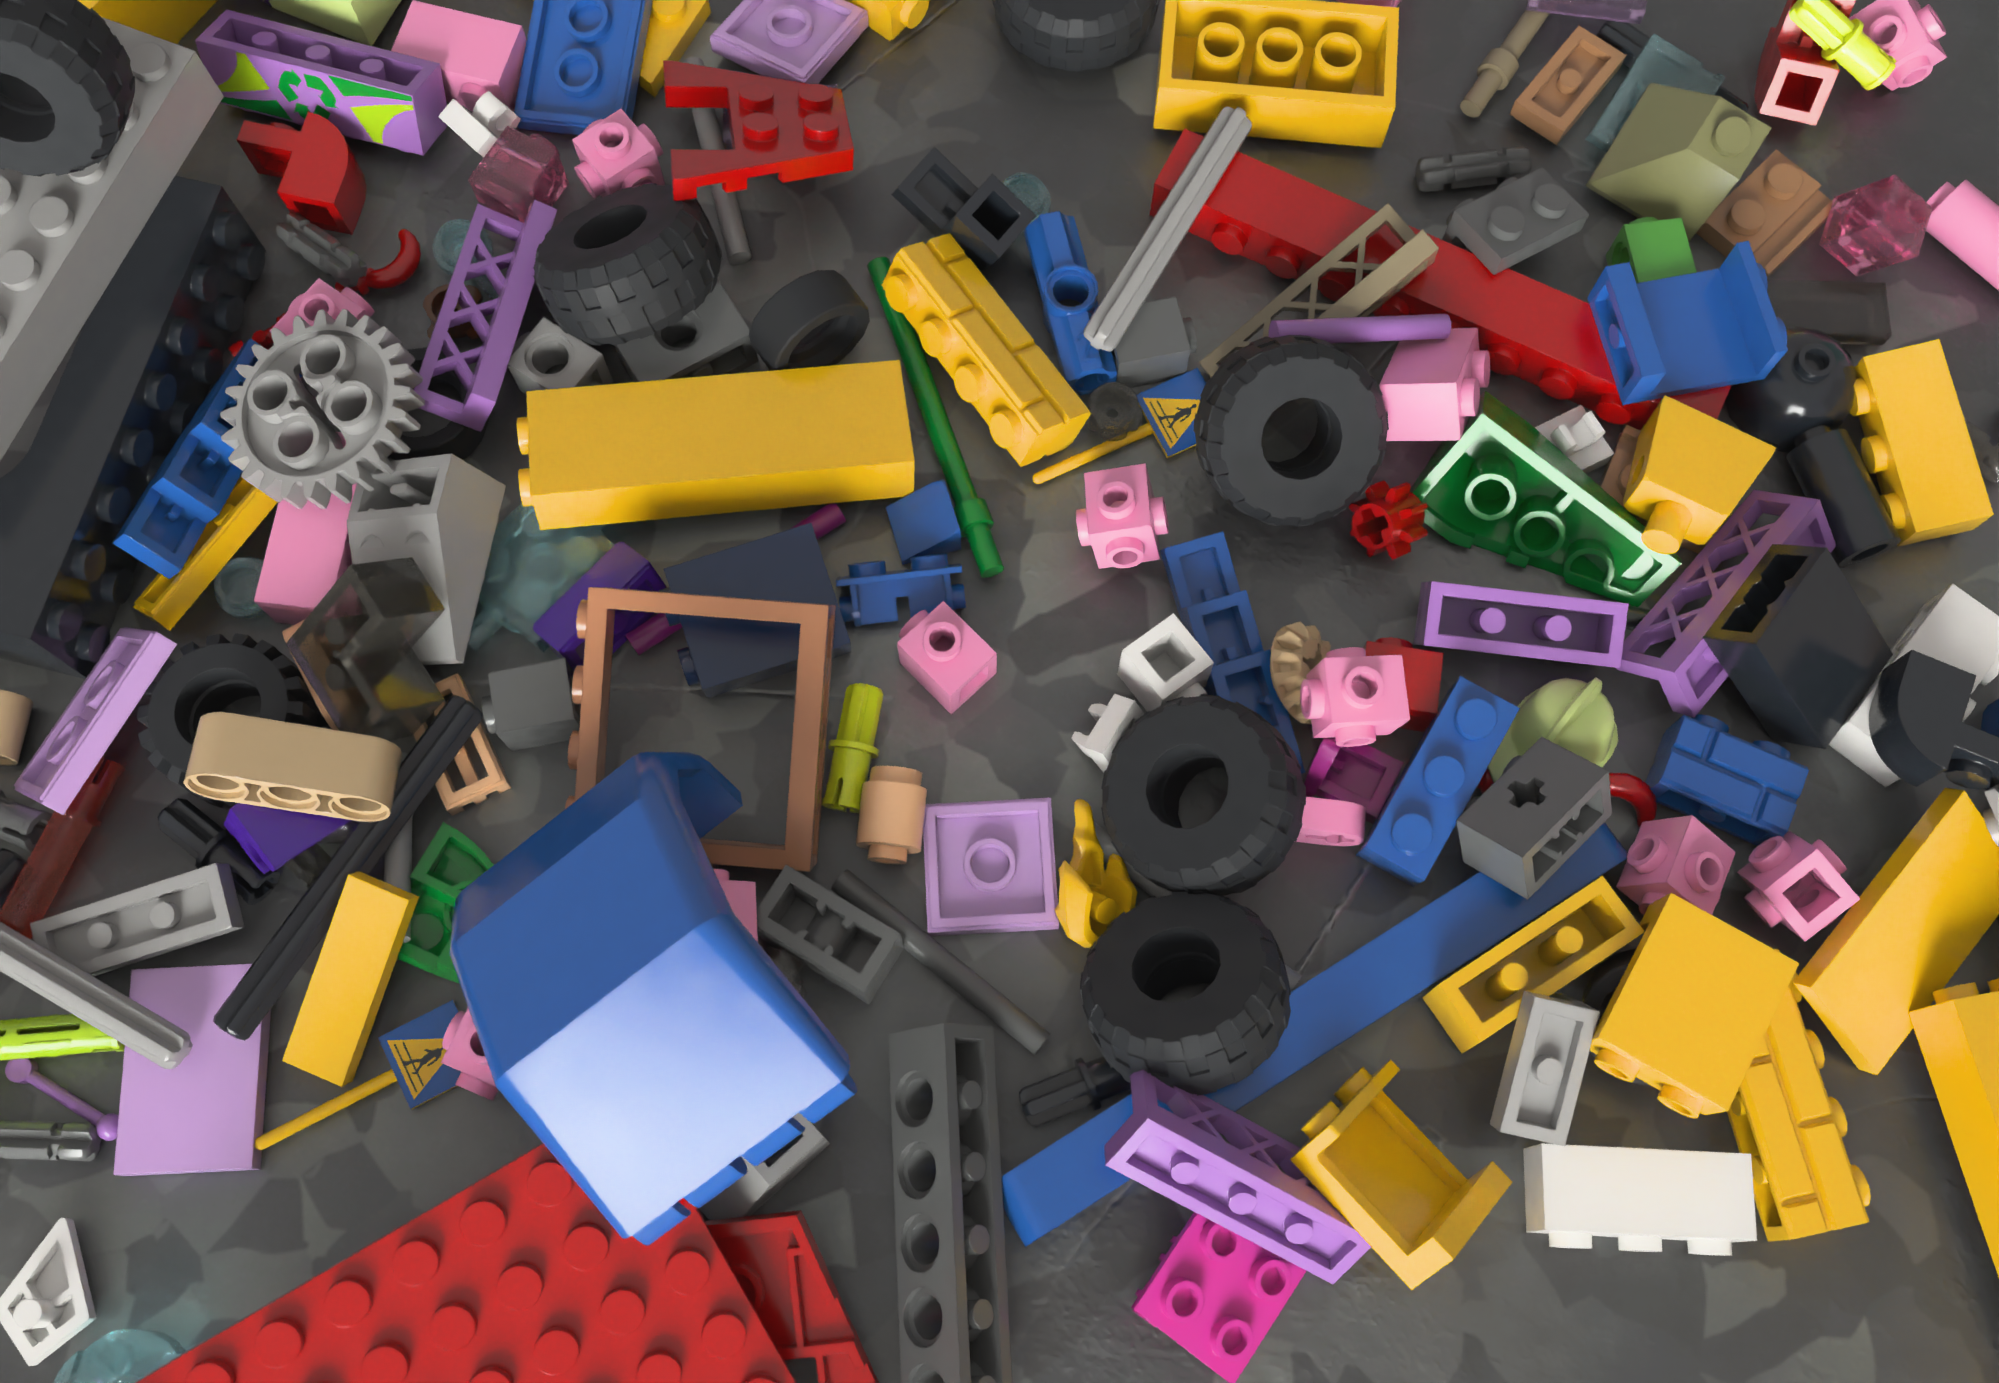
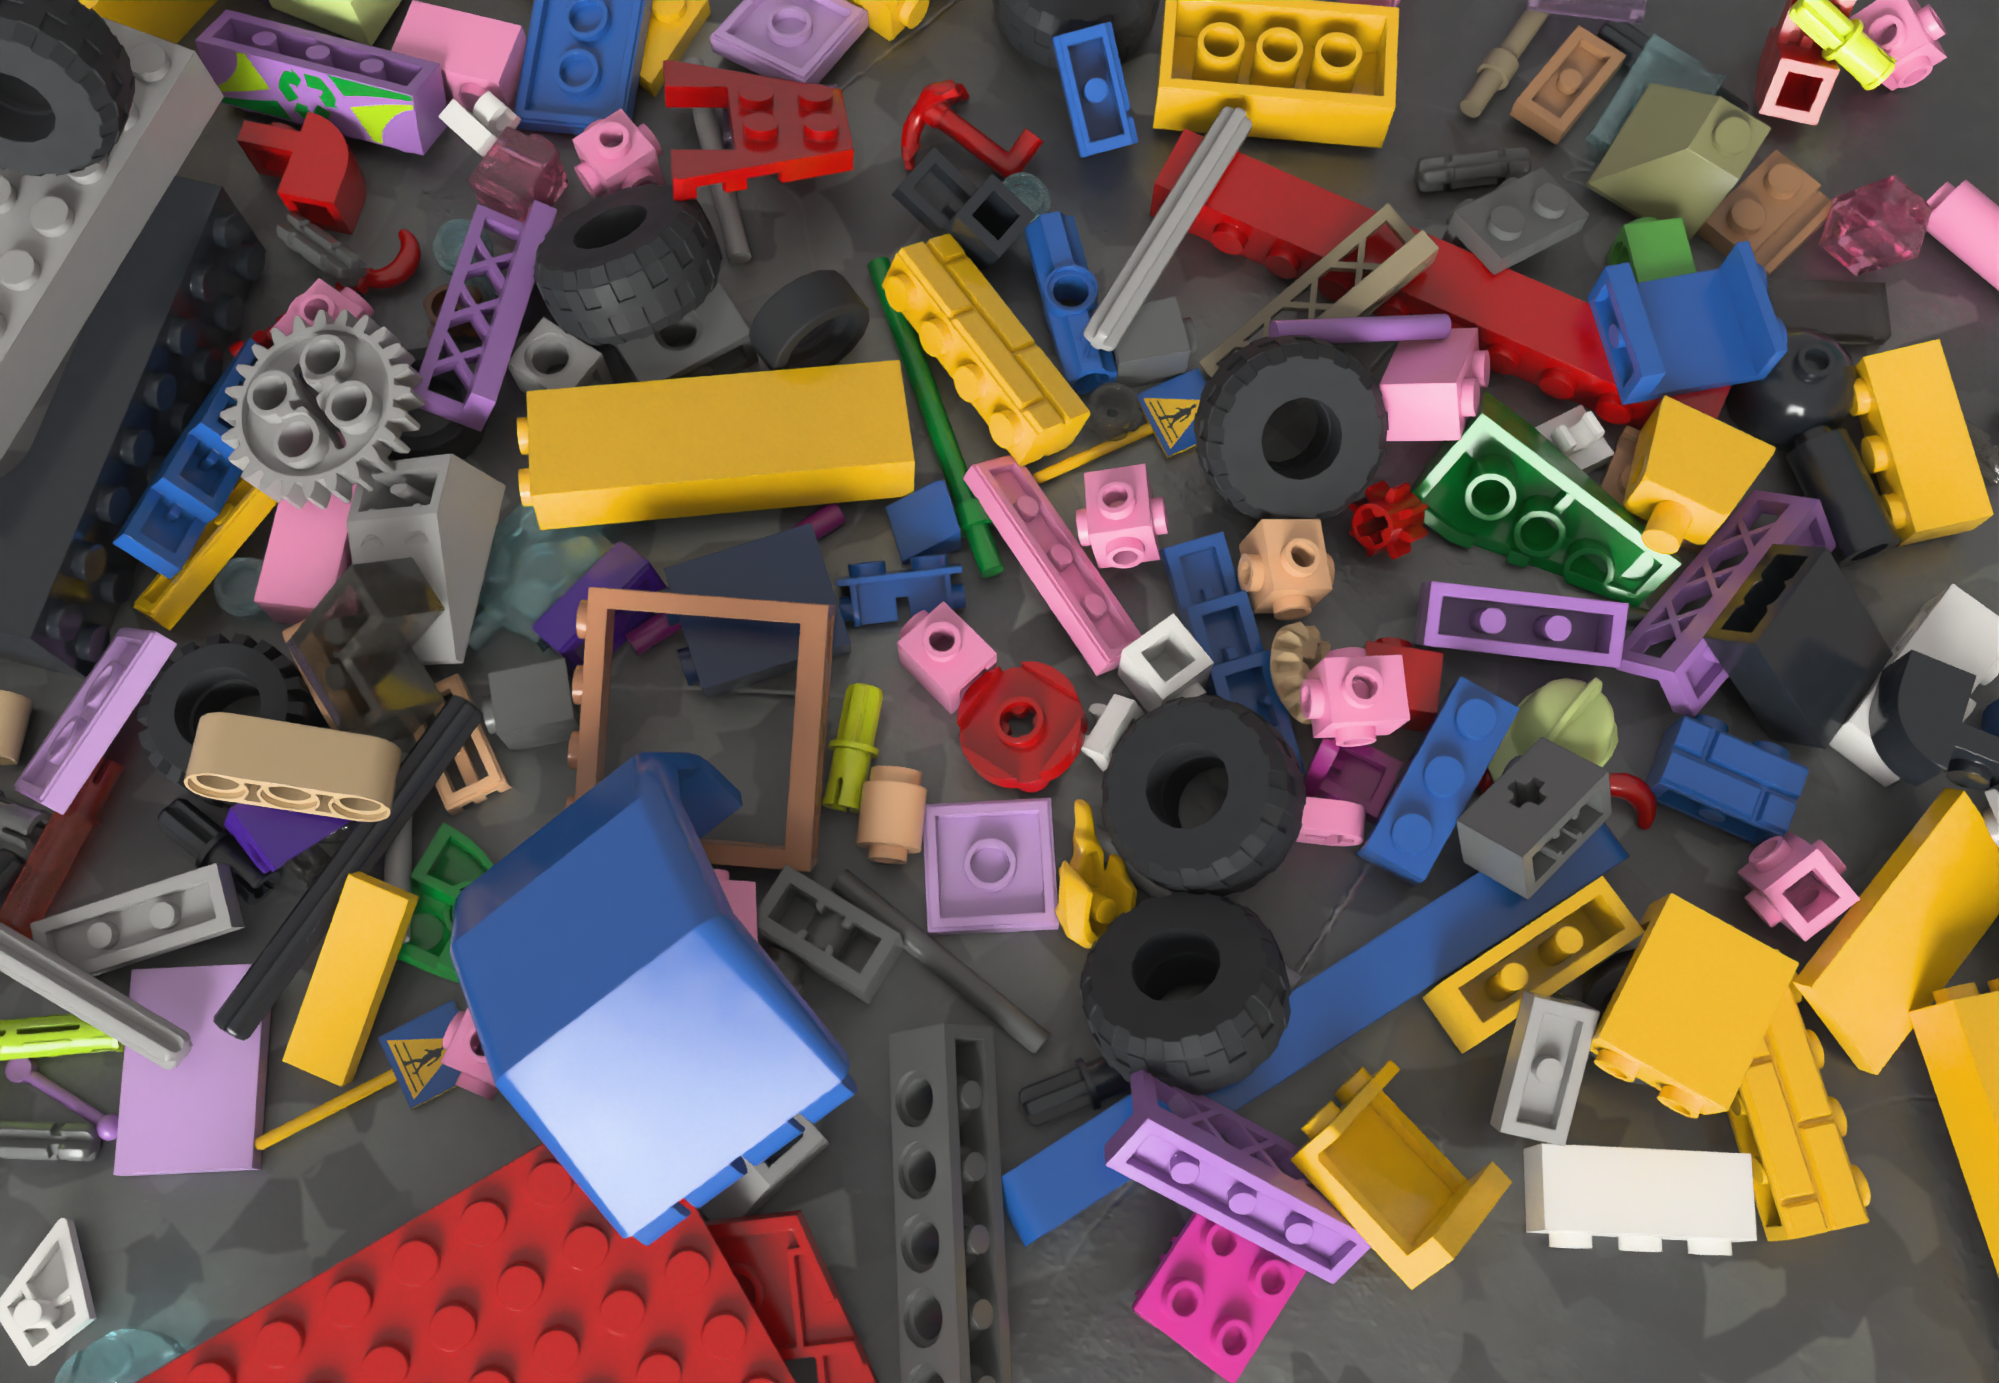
bright pink brick [1616,815,1736,915] -> none
none -> red piece [901,80,1044,185]
none -> red plate [957,661,1088,792]
none -> bright pink tile [963,454,1142,676]
none -> blue brick [1051,22,1138,158]
none -> light nougat brick [1238,519,1335,620]

